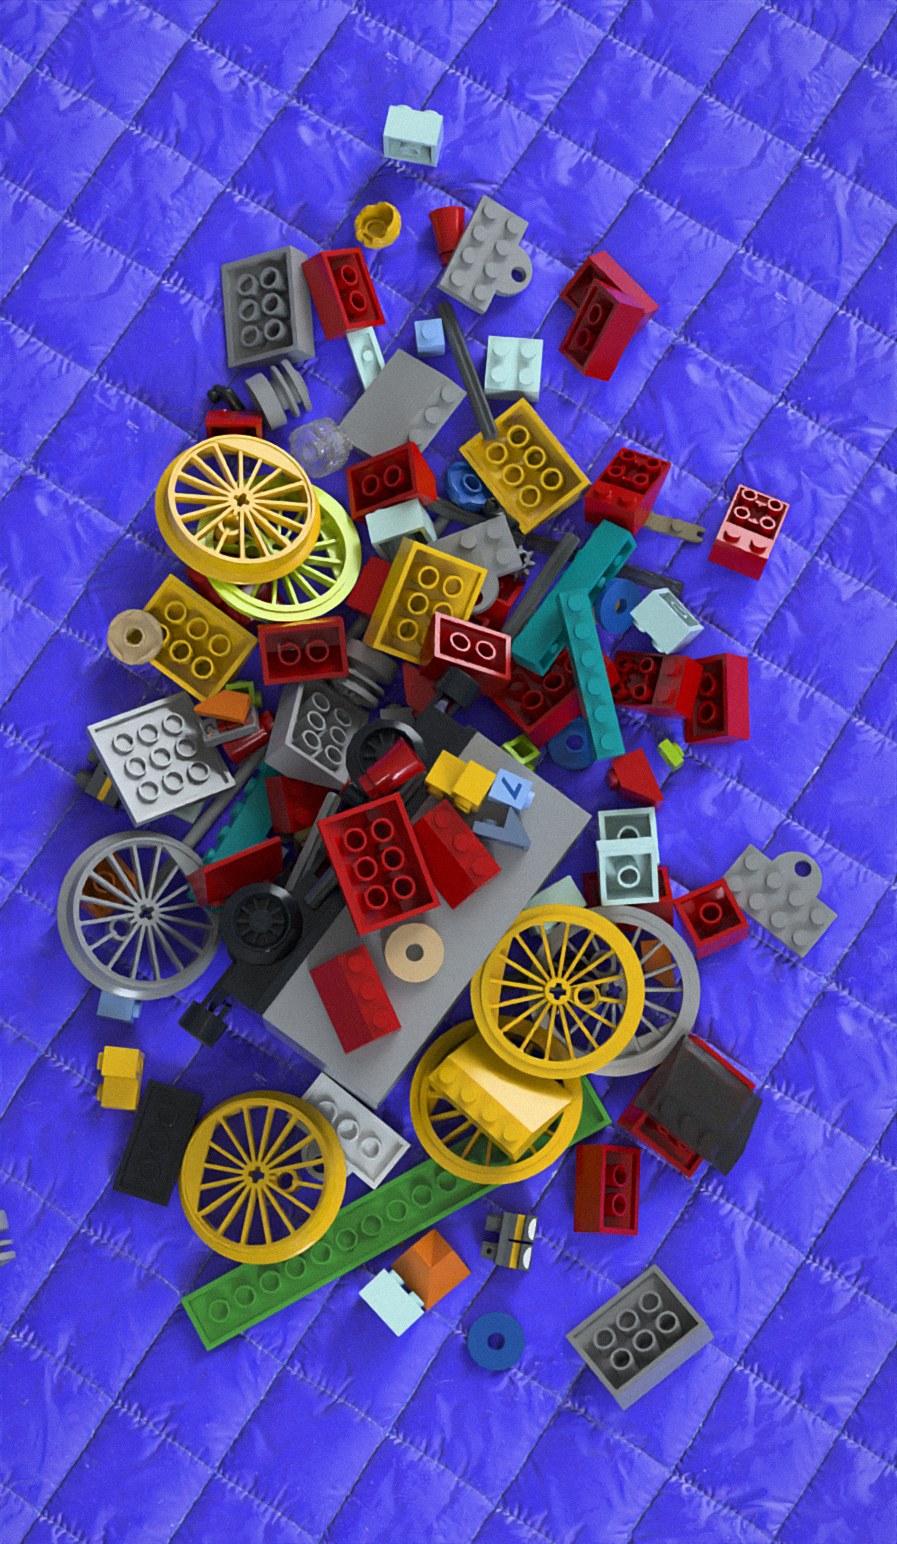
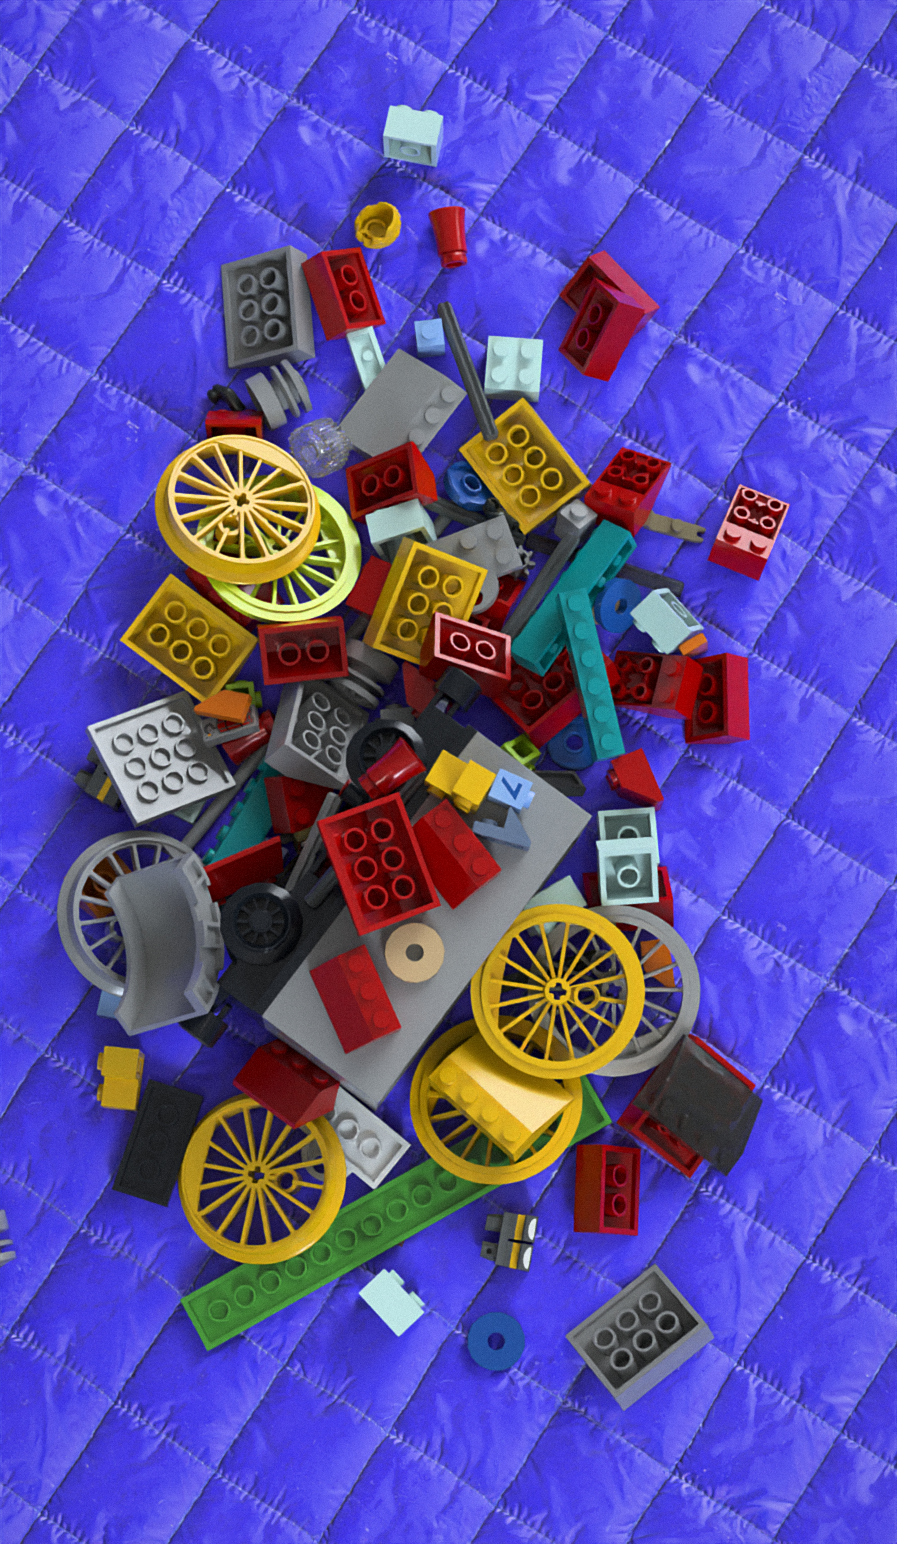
tan tile [107,609,163,666] -> none
orange slope [390,1228,471,1310] -> none
light grey plate [436,195,532,315] -> none
lime plate [656,738,684,772] -> none
red slope [673,878,749,960] -> none
light grey plate [721,844,838,960] -> none
none -> light grey panel [104,852,225,1036]
none -> red slope [232,1039,340,1129]
none -> dark grey tile [531,770,586,796]
none -> light grey brick [554,498,598,547]
none -> orange tile [678,633,708,658]

